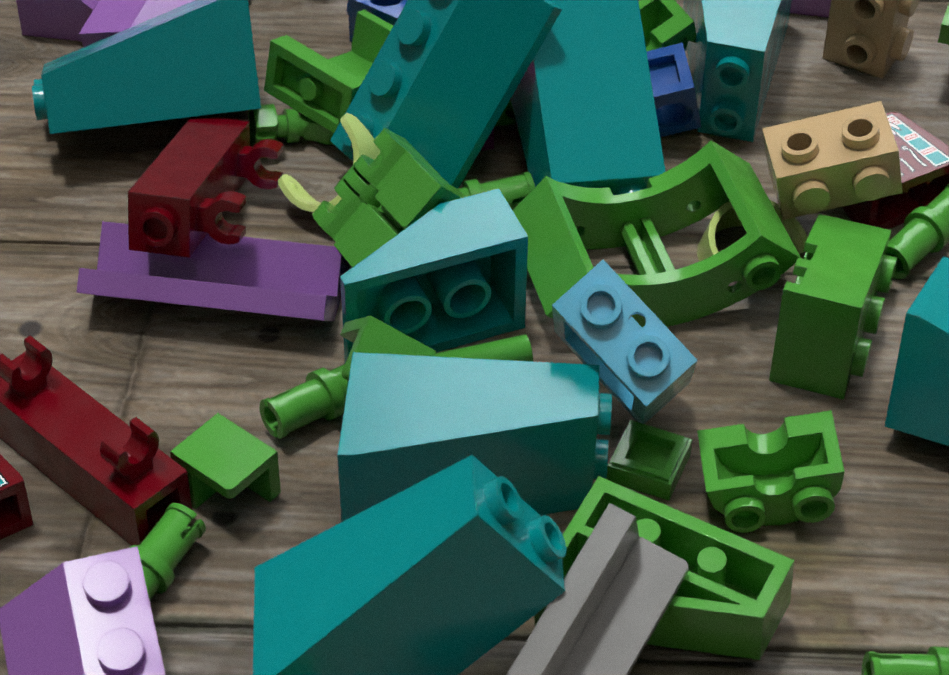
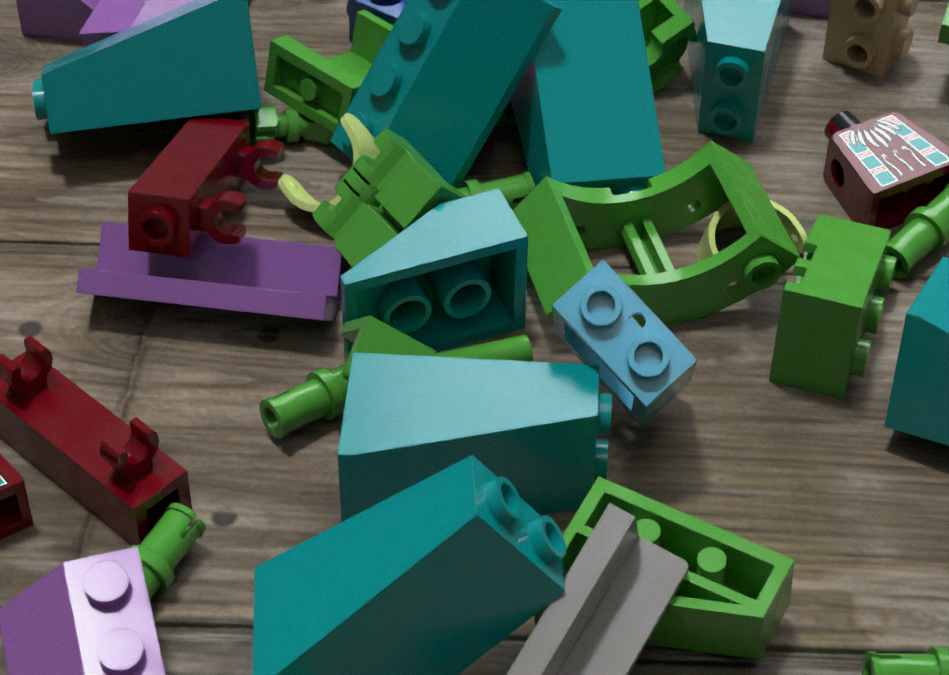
bright green panel [170,413,281,509] -> none
bright green tile [607,420,693,501] -> none
blue brick [646,43,701,137] -> none
bright green cylinder [697,410,844,532] -> none
tan brick [762,101,902,220] -> none

